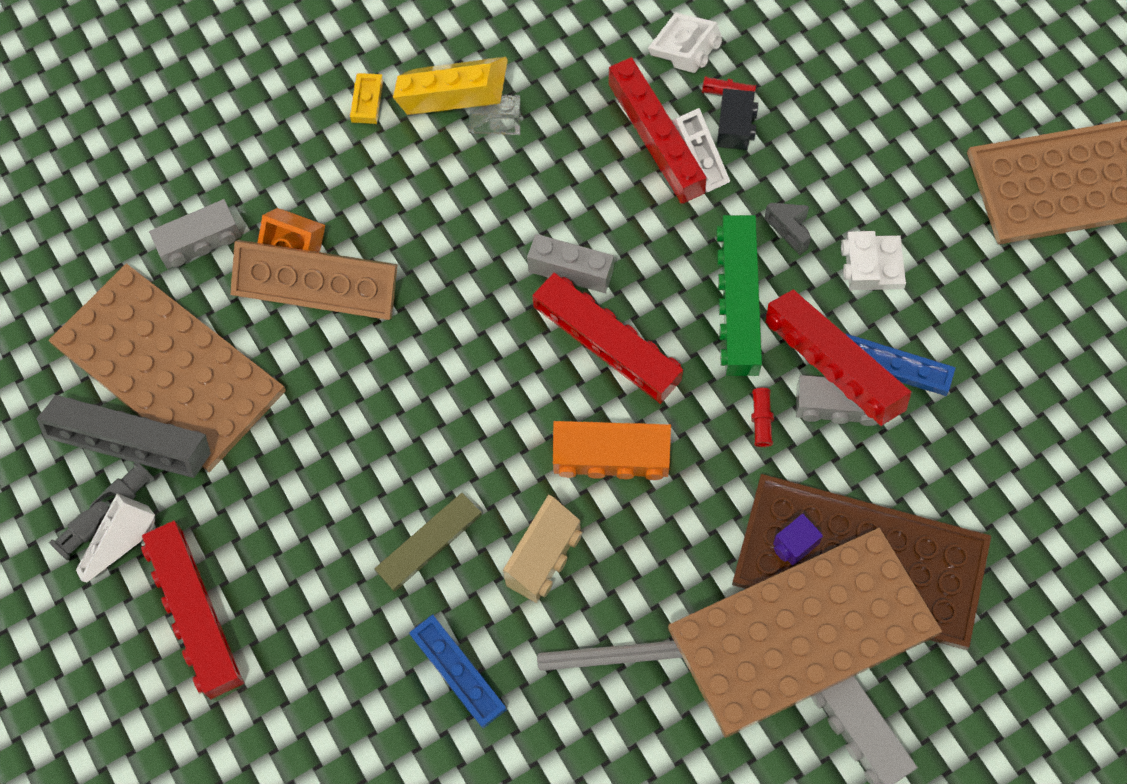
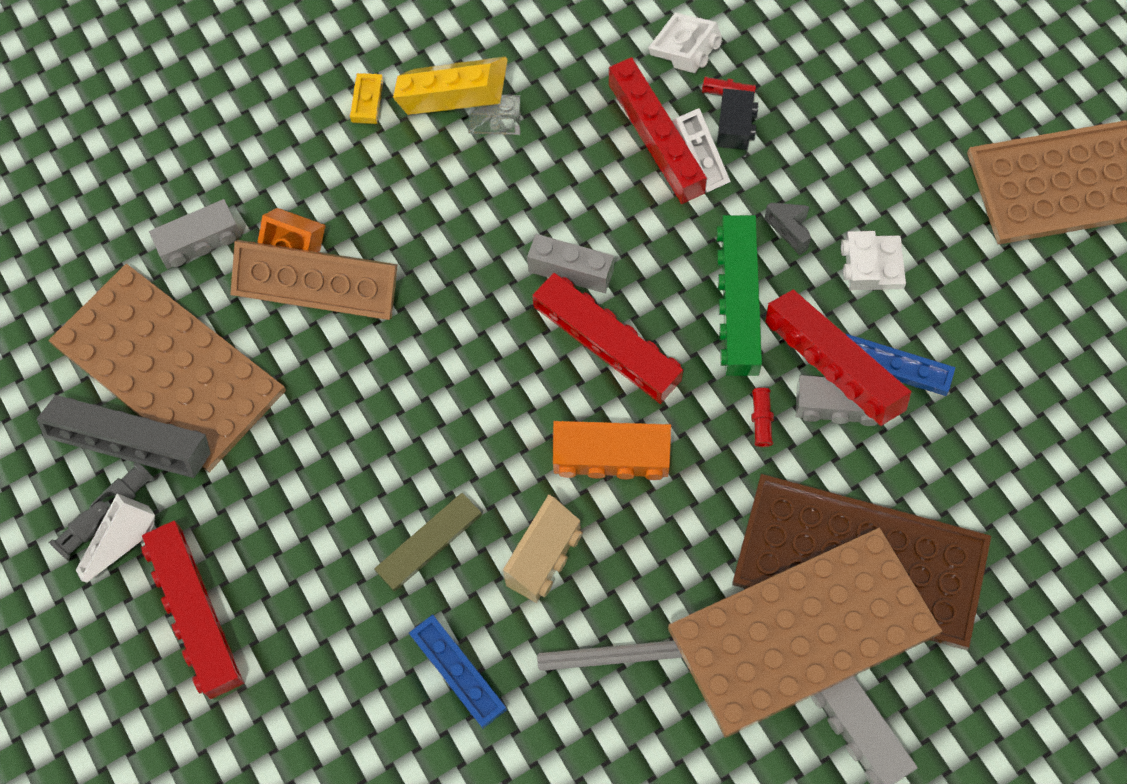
dark purple brick [773,514,823,566] -> none

